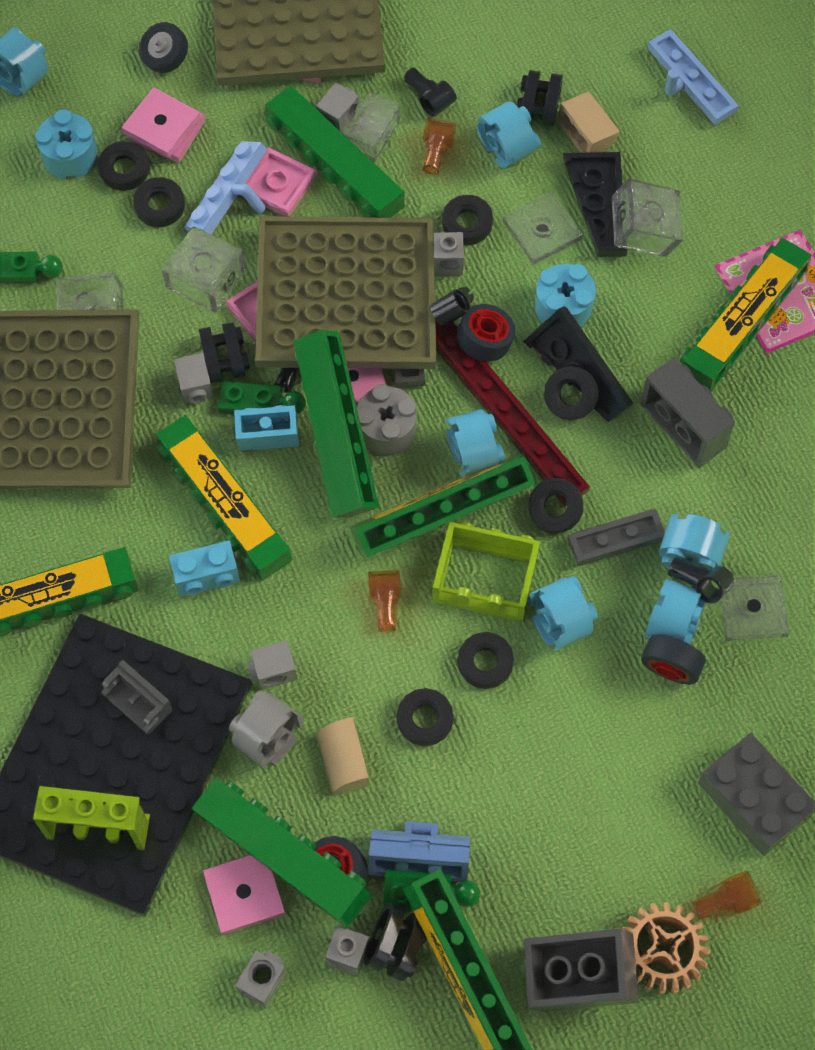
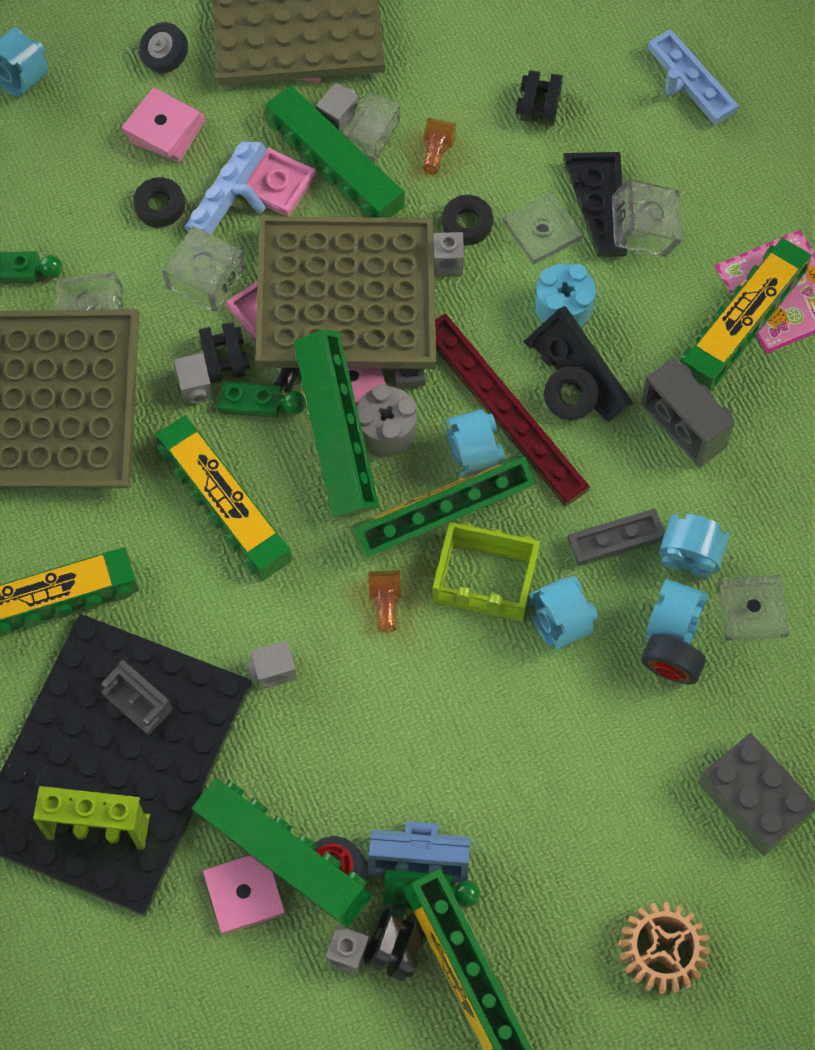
medium azure brick [35,109,98,179] -> none
black tyre [98,141,150,191] -> none
medium azure brick [169,540,240,597] -> none
light grey brick [229,691,303,769] -> none
medium azure brick [234,405,300,451] -> none
light grey brick [235,950,287,1009] -> none
tan brick [317,717,369,796] -> none
black tyre [396,688,454,746] -> none
black pin [404,67,457,117] -> none
black pin [431,287,474,327] -> none
black wheel [456,304,515,362] -> none
black tyre [457,632,514,689] -> none
medium azure brick [477,101,541,169] -> none
dark grey brick [524,929,639,1012] -> none
black tyre [528,478,583,533] -> none
tan brick [556,91,620,153] -> none
black pin [668,557,734,604] -> none
clear orange pin [692,871,763,920] -> none

